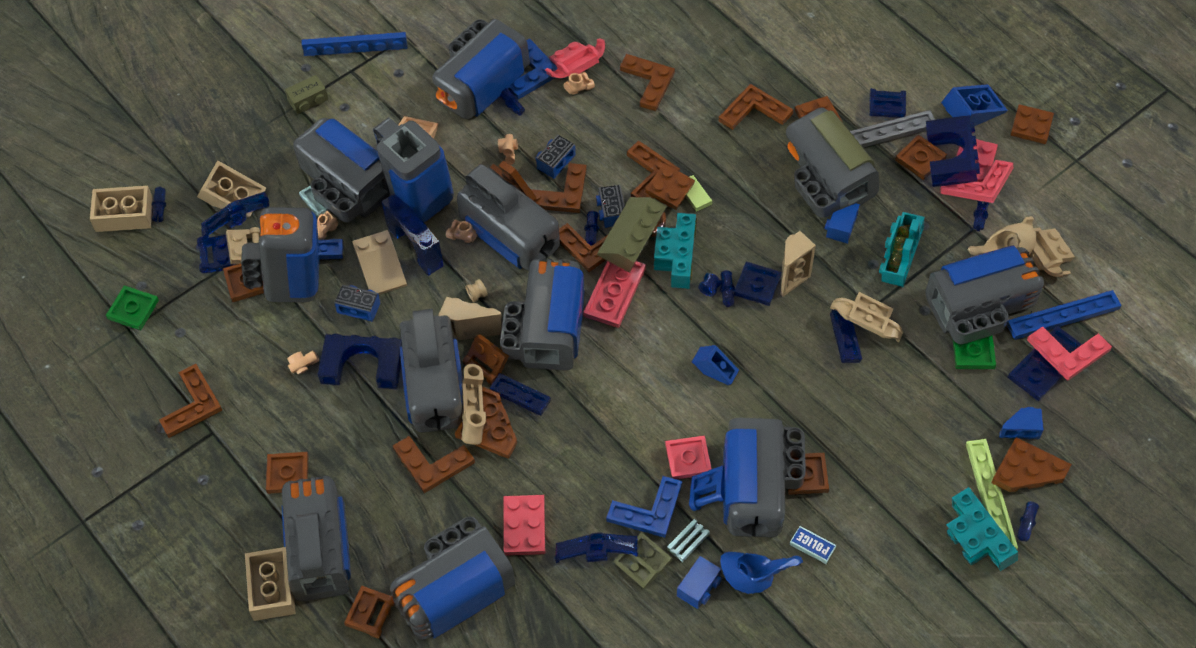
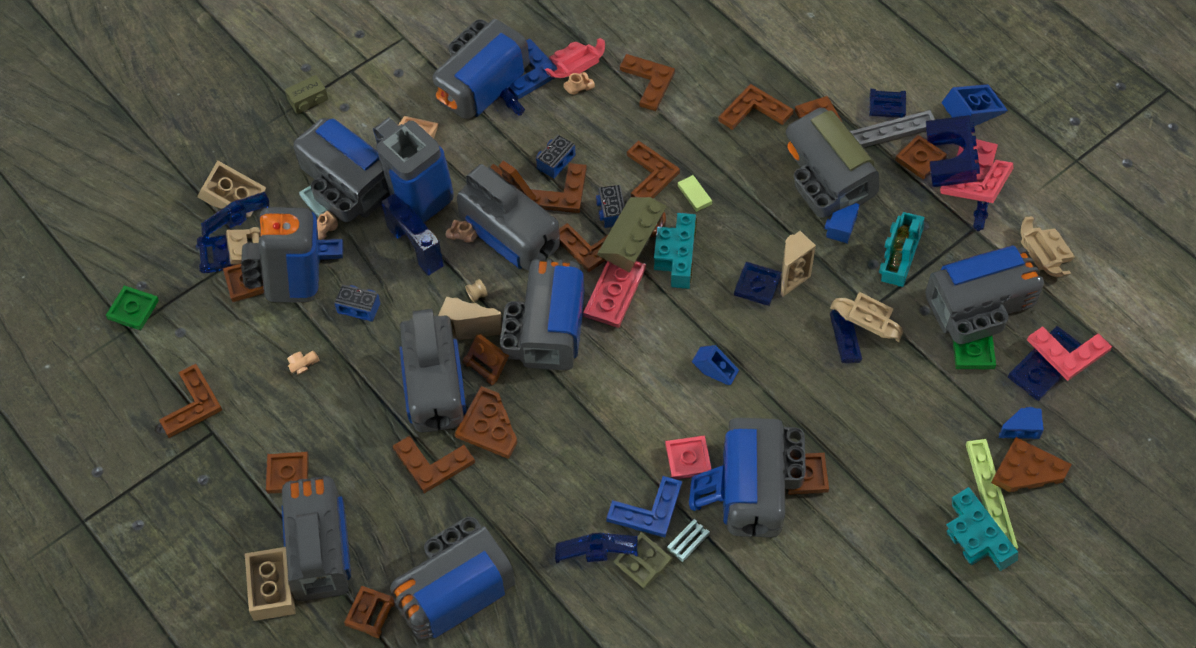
tan brick [90,186,153,232] -> none
clear blue axle [151,186,166,222] -> none
blue plate [302,32,408,56] -> none
clear blue arch [318,334,402,389] -> none
tan slope [352,230,407,295] -> none
tan plate [462,364,486,445] -> none
clear blue plate [490,373,551,416] -> none
light nougat plate [498,134,518,165] -> none
coral plate [504,495,545,556] -> none
clear blue axle [584,211,599,246] -> none
dark orange plate [645,163,695,210] -> none
blue brick [677,556,722,609] -> none
clear blue wheel [698,273,722,297] -> none
clear blue axle [720,270,735,307] -> none
blue hat [720,552,803,594] -> none
tile [790,526,836,564] -> none
tan hat [967,222,1036,256] -> none
blue plate [1006,290,1122,340] -> none
dark orange plate [1010,104,1054,144] -> none
clear blue axle [1017,502,1039,542] -> none

